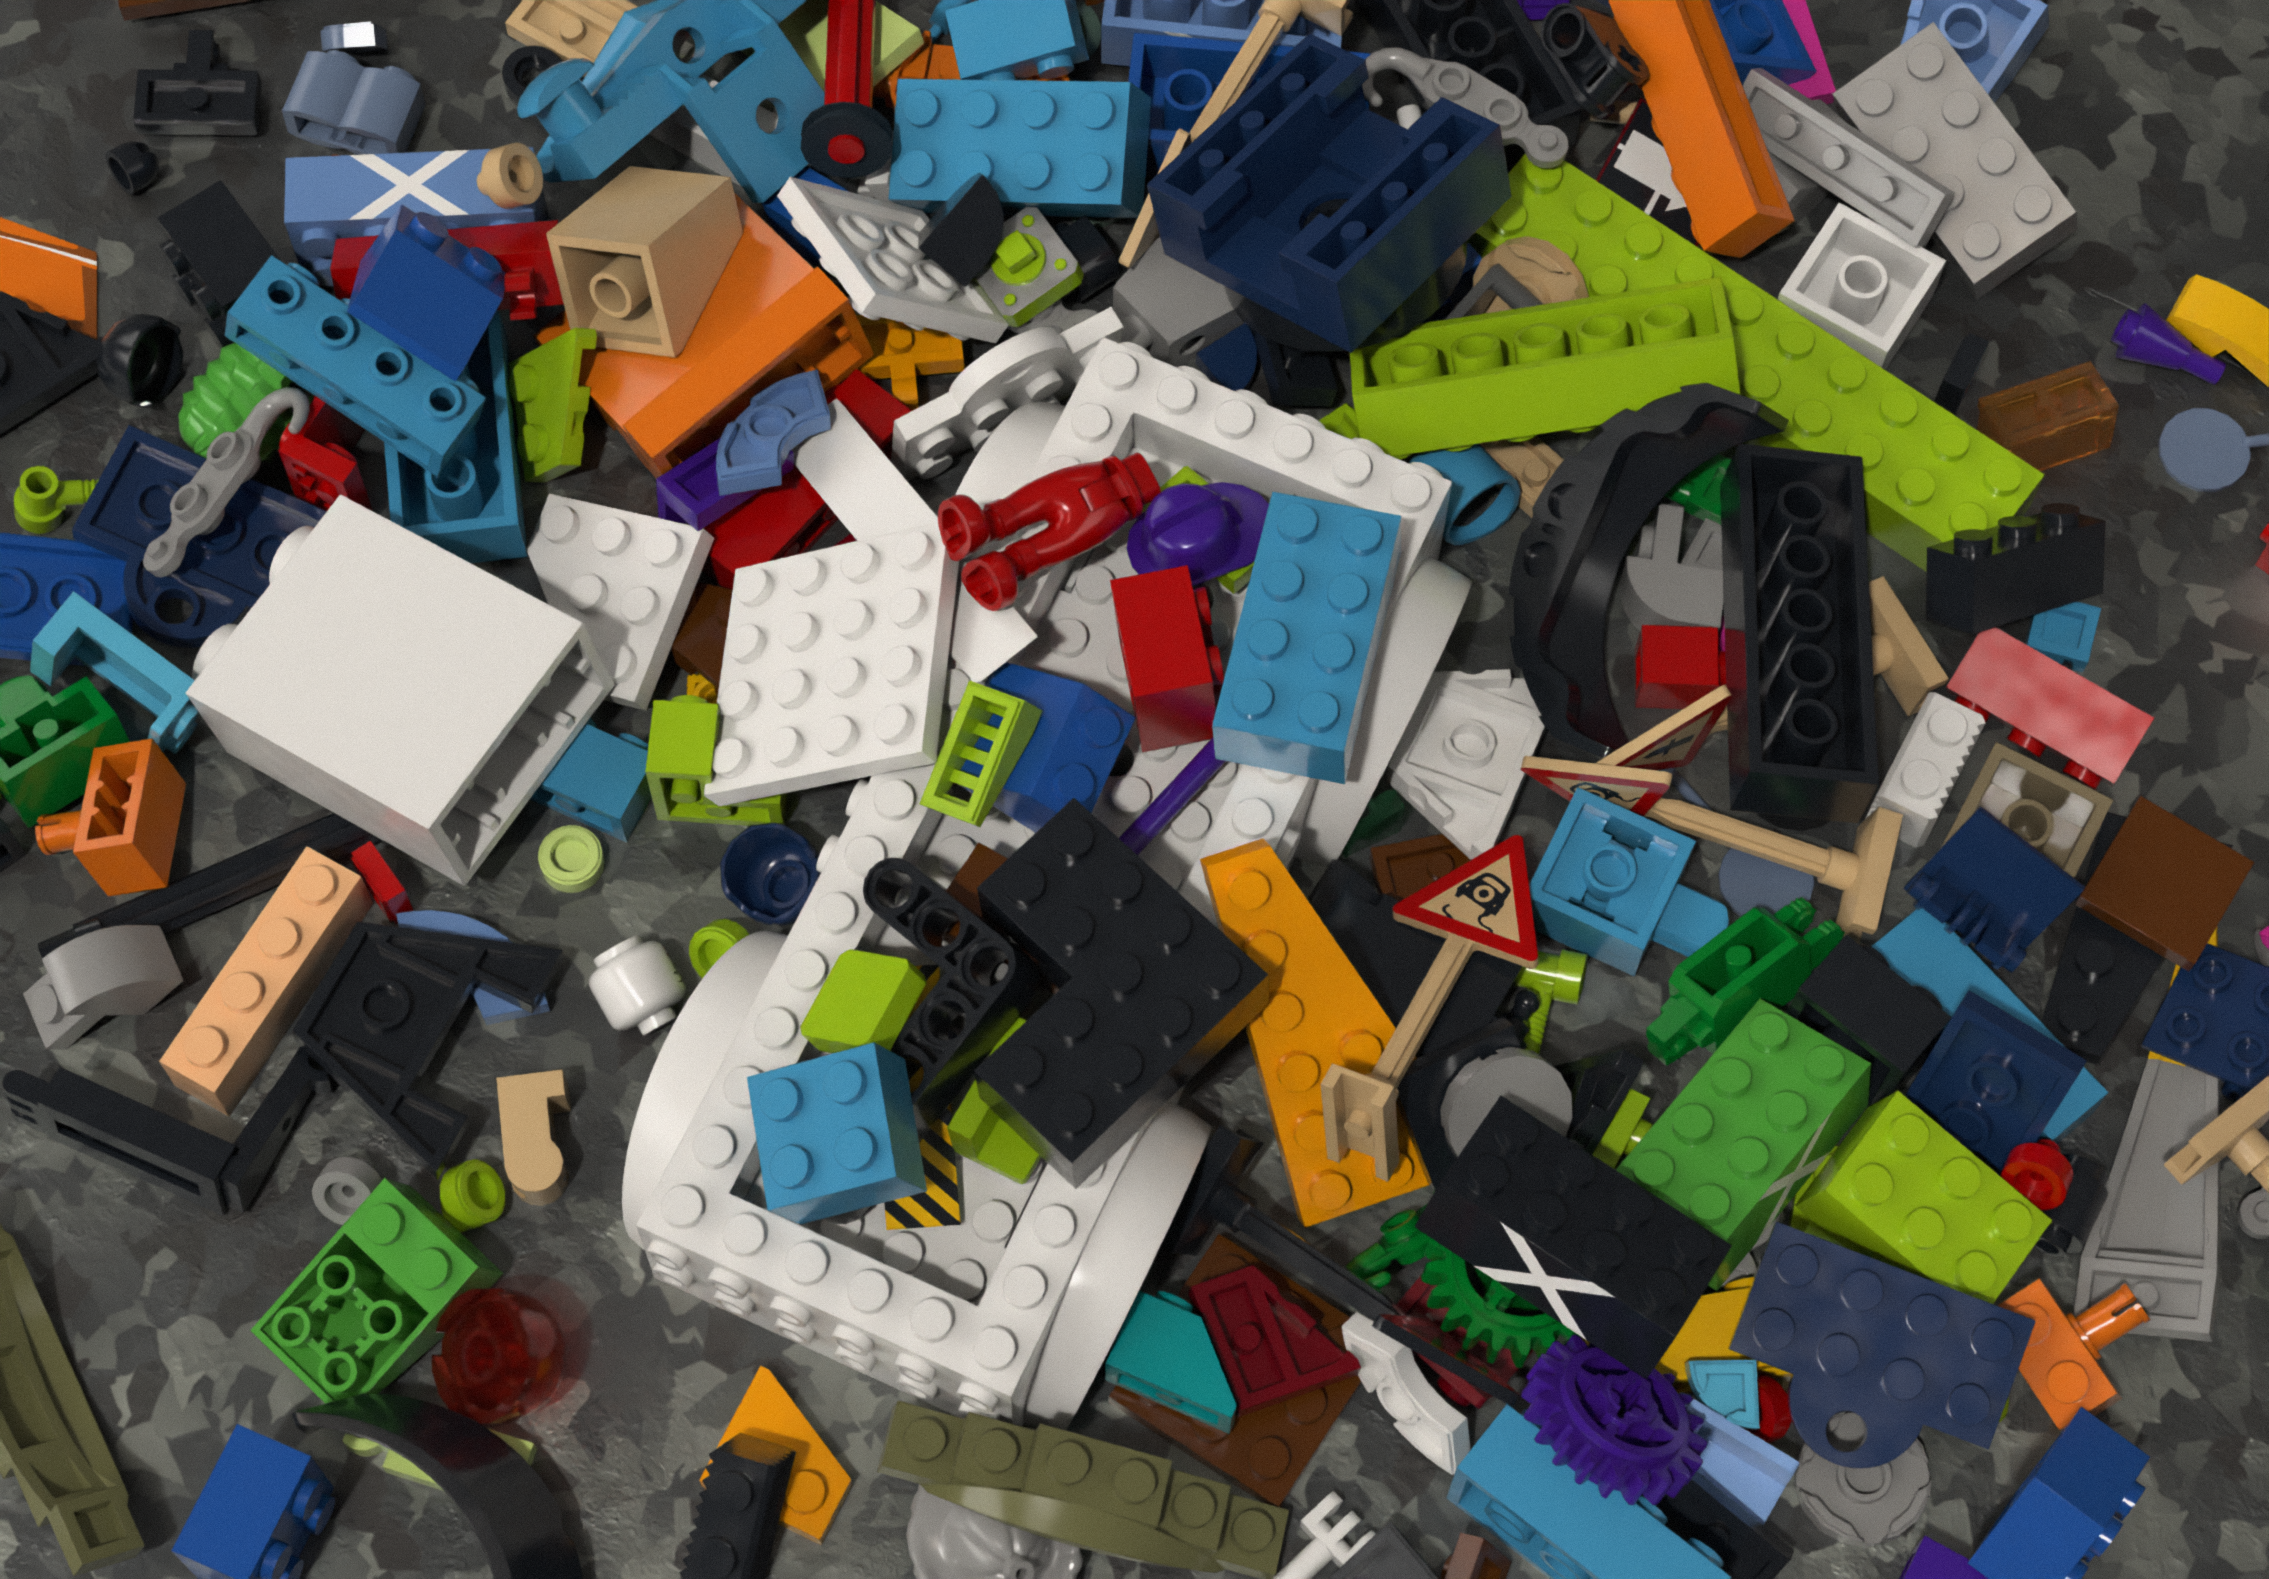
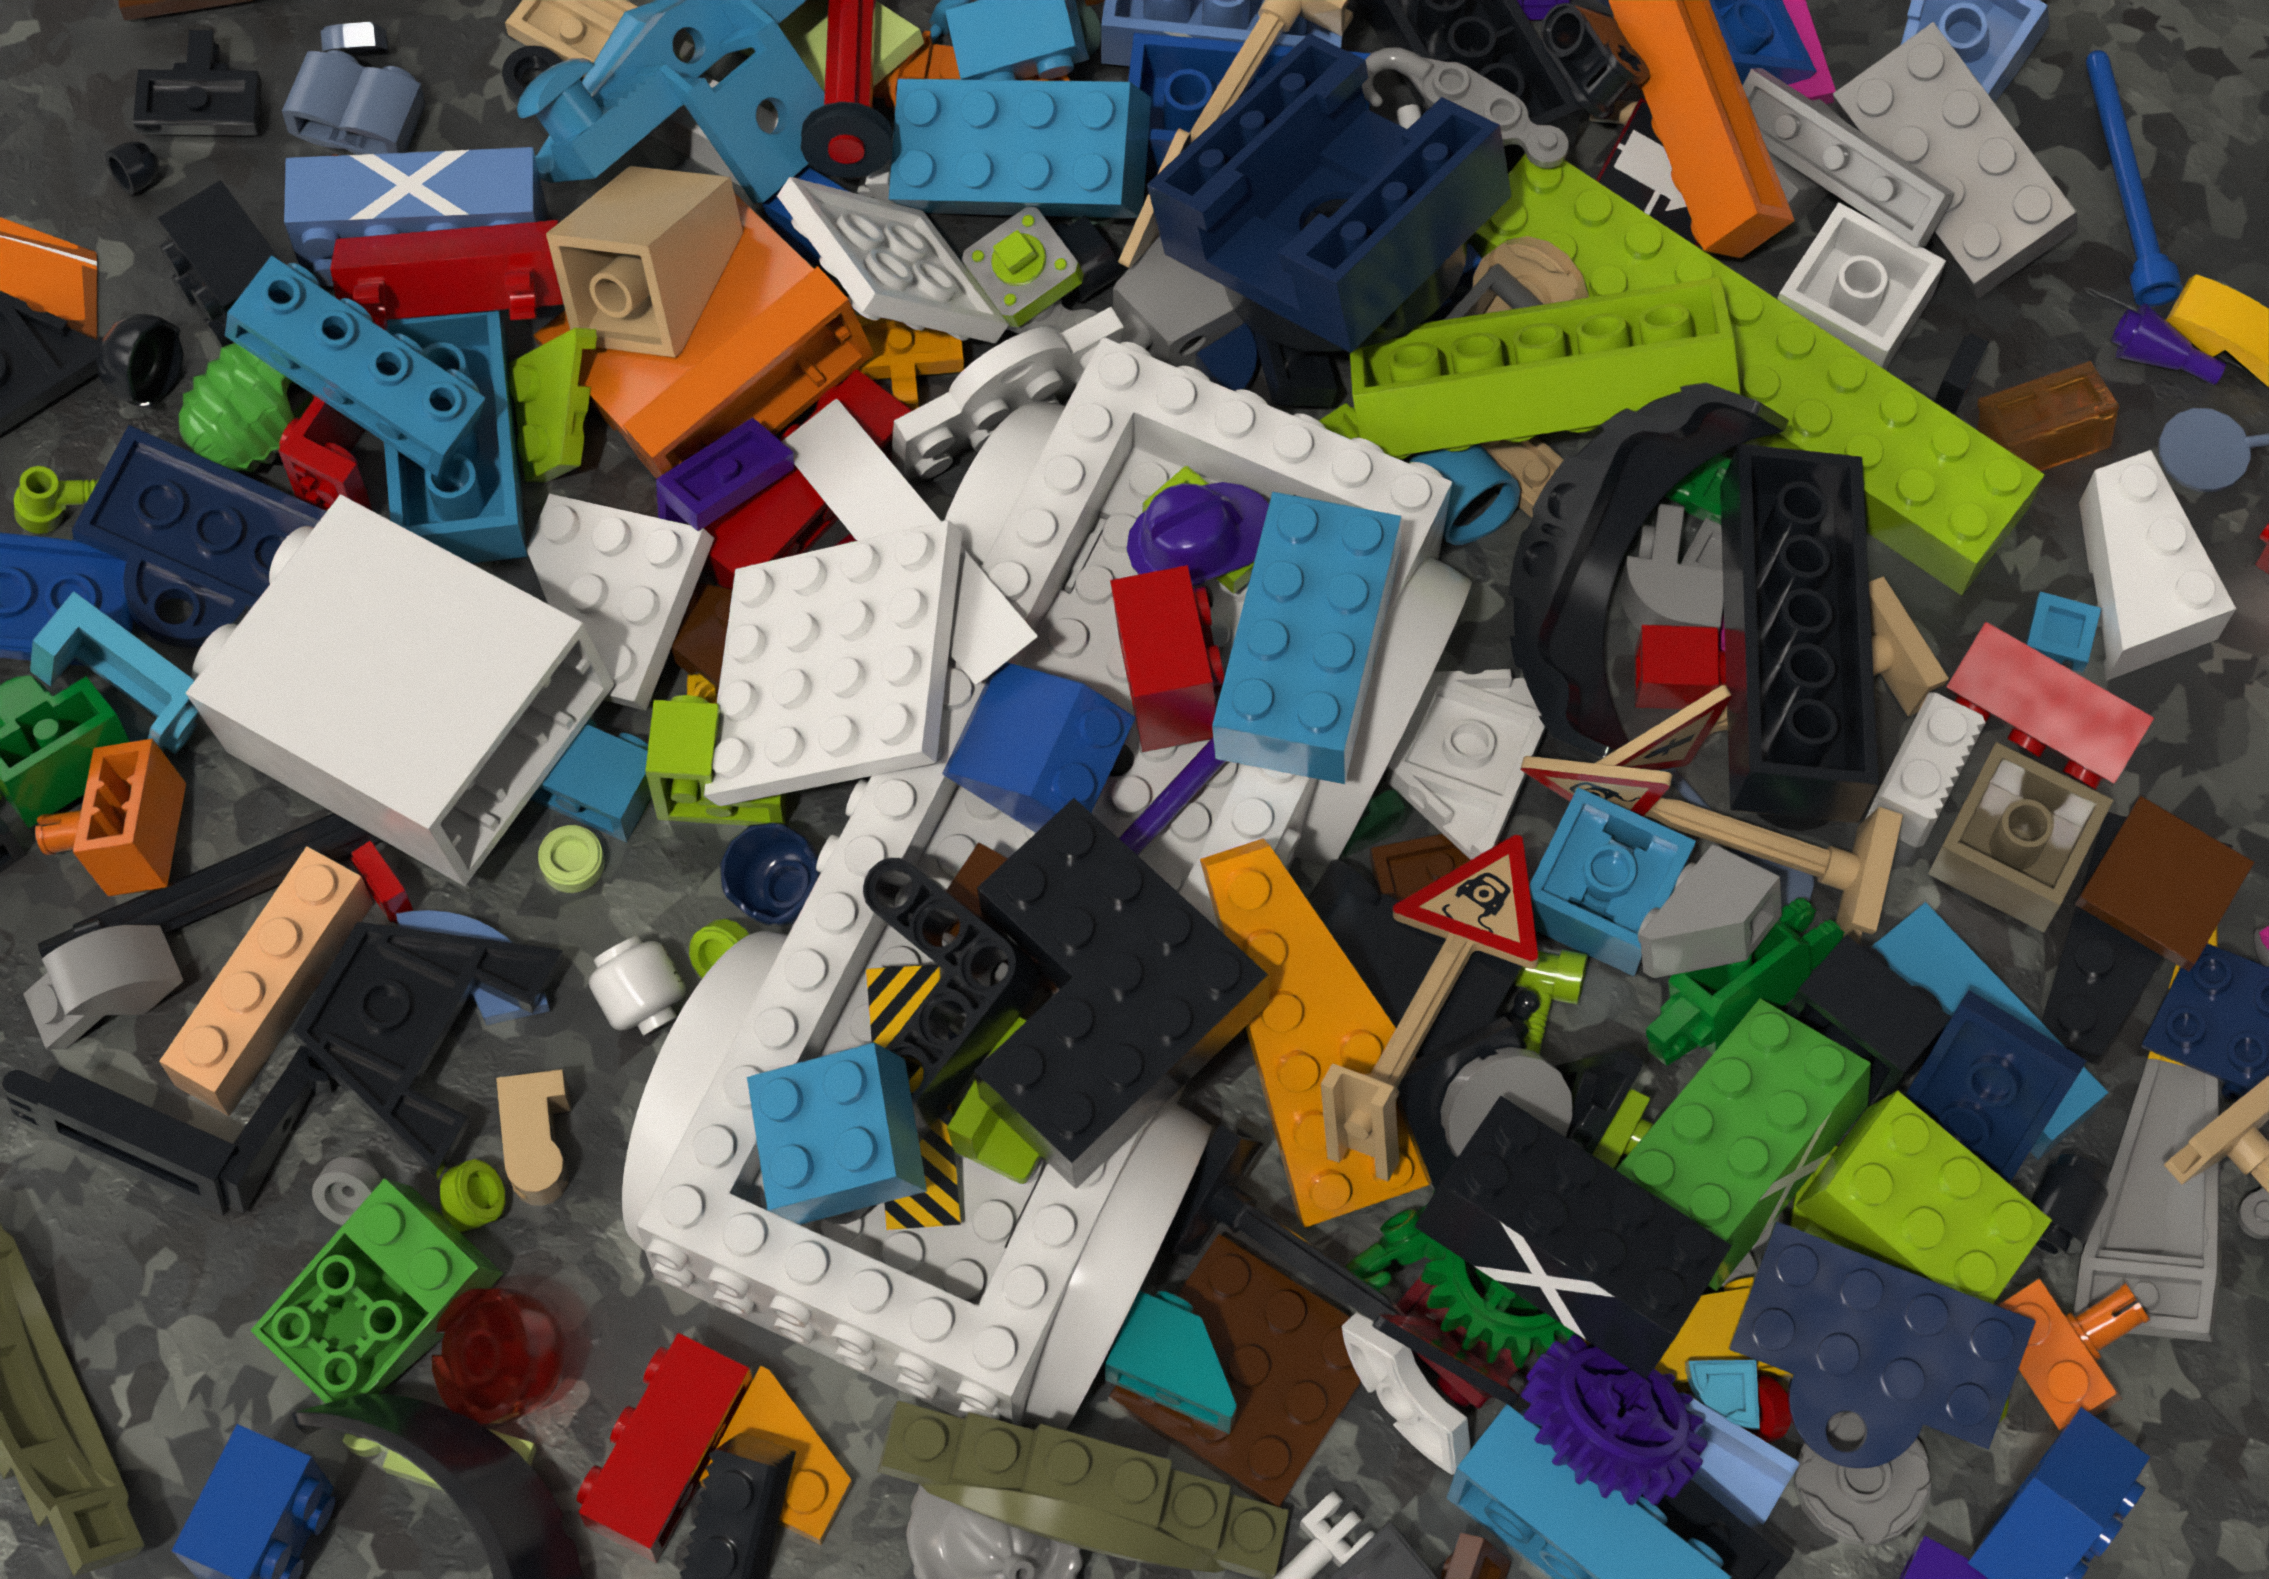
light grey piece [143,387,310,578] -> none
blue slope [347,205,506,381] -> none
tan tile [477,143,543,209] -> none
medium blue tile [716,370,831,496] -> none
lime piece [800,949,926,1053] -> none
black brick [918,172,1004,287] -> none
lime slope [919,680,1043,827] -> none
red piece [938,452,1161,611] -> none
dark red wing [1188,1265,1361,1418] -> none
dark blue hinge [1903,806,2085,973] -> none
black brick [1925,503,2106,634] -> none
red tile [2000,1139,2074,1210] -> none
none -> red brick [576,1333,753,1563]
none -> light grey slope [1638,844,1782,978]
none -> white wedge [2079,450,2236,681]
none -> blue piece [2086,50,2183,307]

